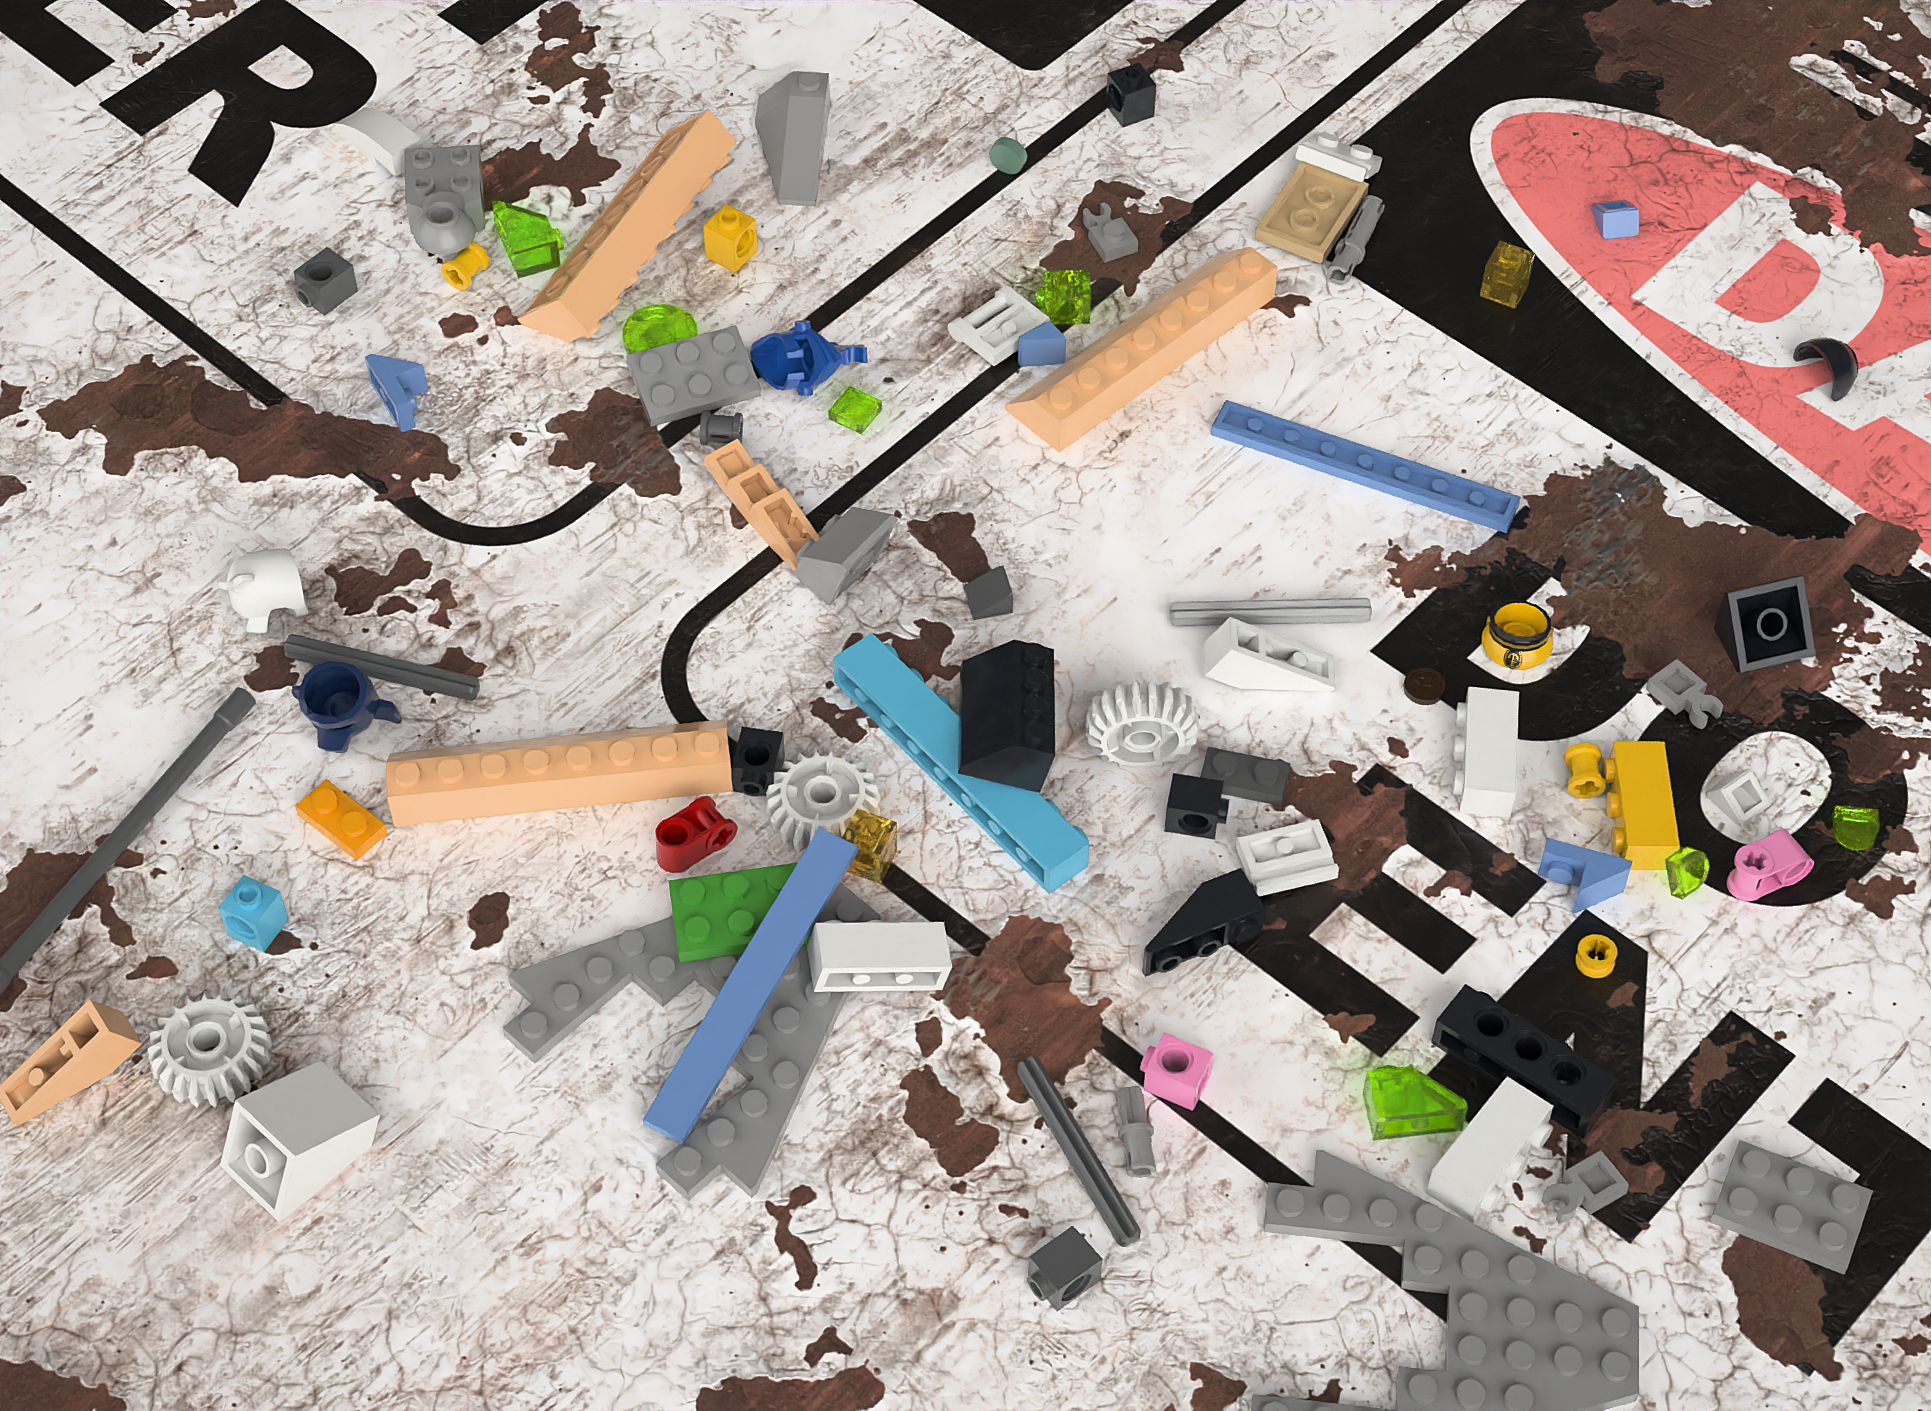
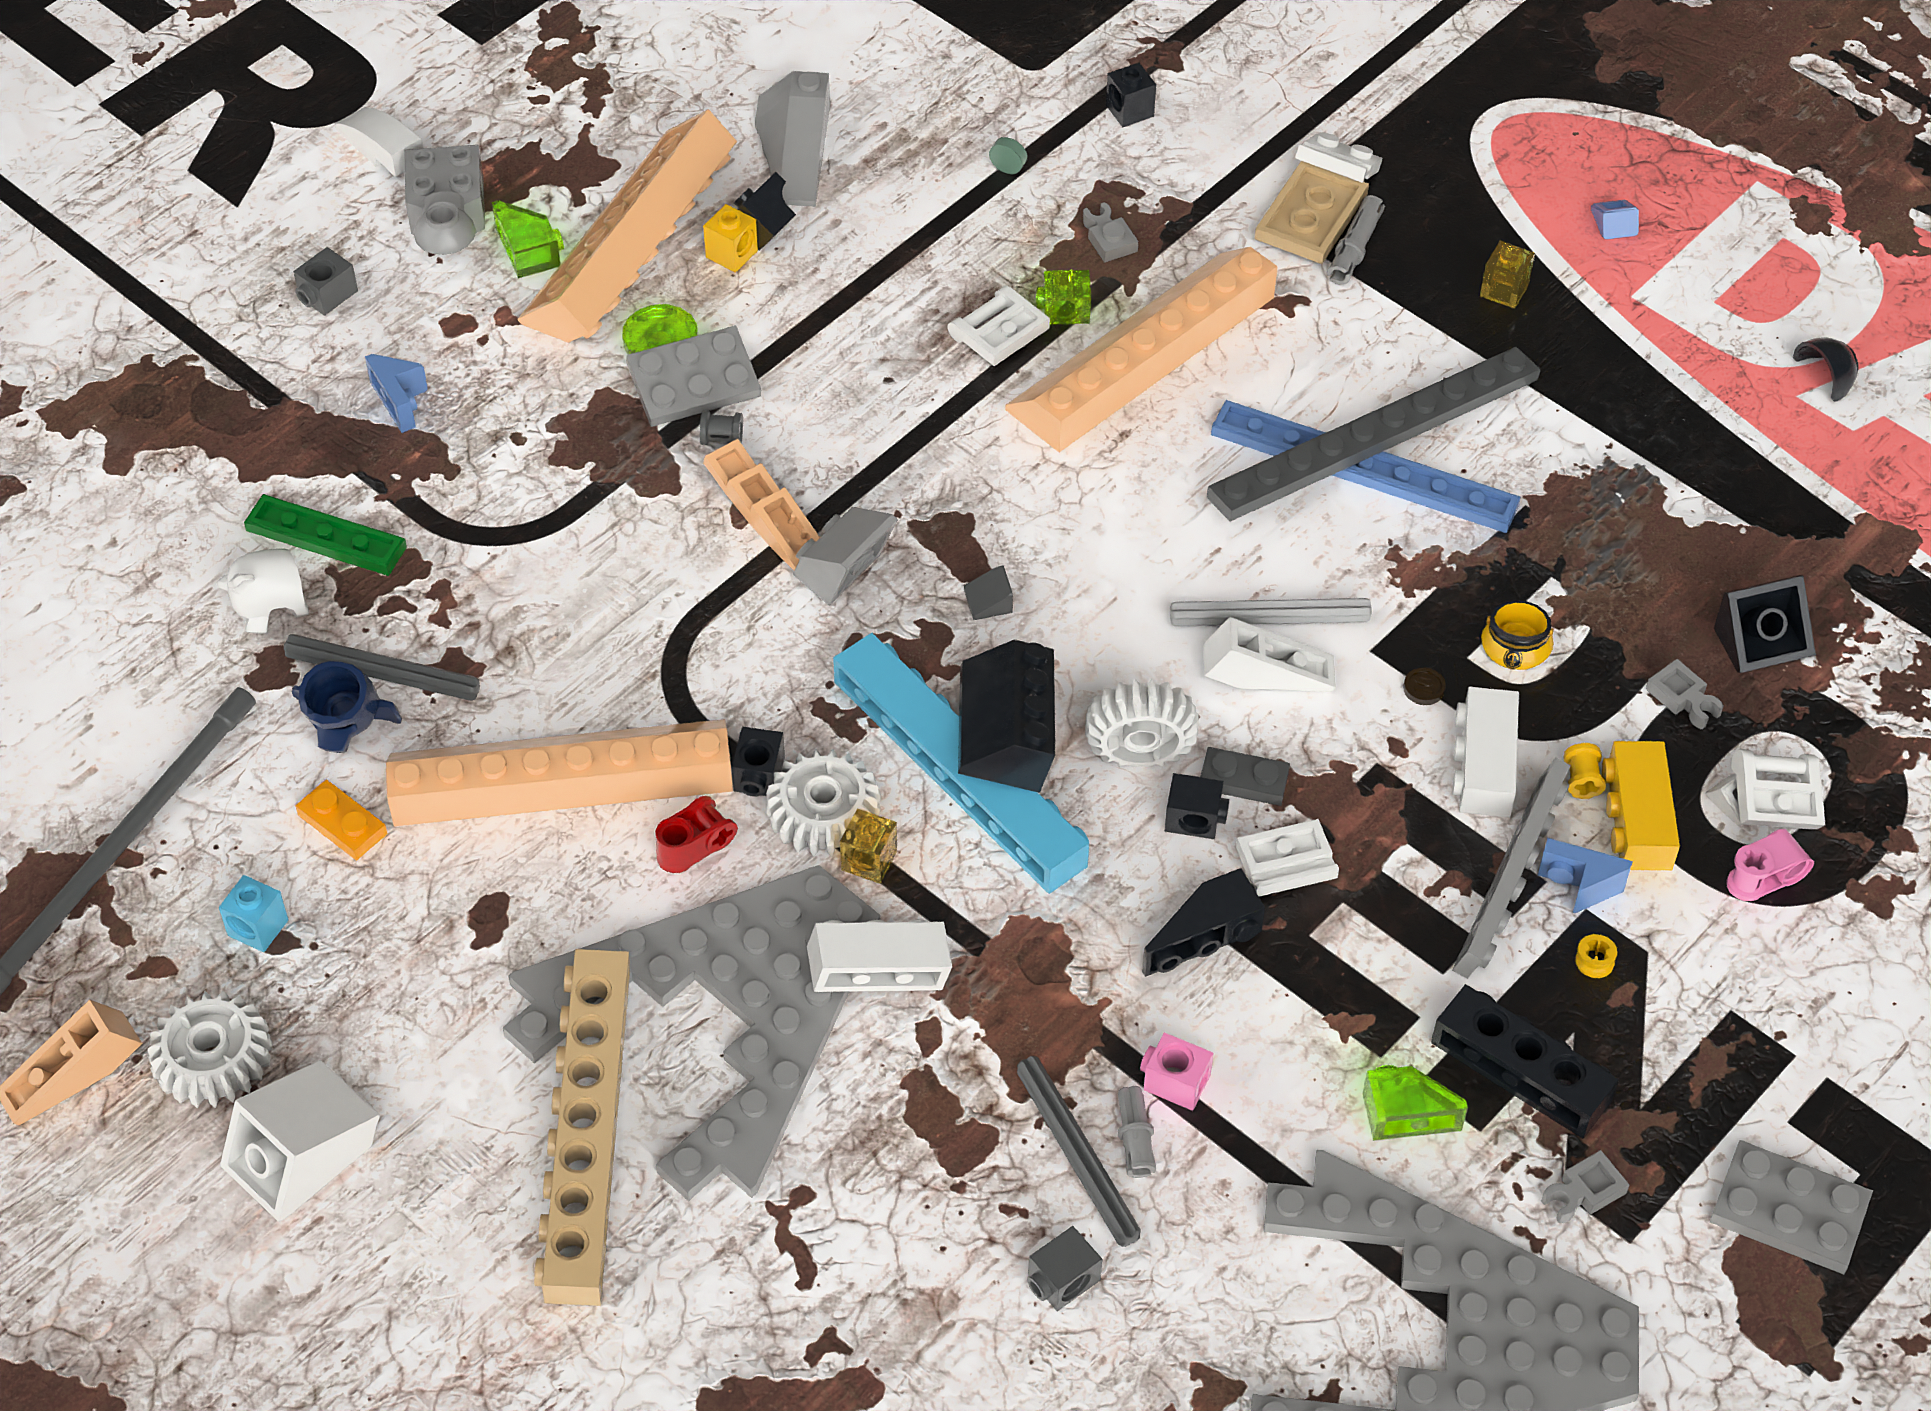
yellow bush [441,241,490,290] -> none
medium blue tile [642,827,858,1145] -> none
bright green plate [668,863,810,963] -> none
blue helmet [750,320,868,396] -> none
clear neon green tile [828,386,882,434] -> none
medium blue slope [1018,321,1066,367] -> none
white brick [1426,1076,1553,1223] -> none
clear neon green tile [1665,847,1709,900] -> none
clear neon green tile [1832,805,1879,850] -> none
none -> green tile [244,494,407,576]
none -> tan brick [534,949,630,1306]
none -> black brick [734,172,796,251]
none -> dark grey plate [1207,347,1540,522]
none -> light grey plate [1452,757,1571,979]
none -> white plate [1731,749,1825,830]

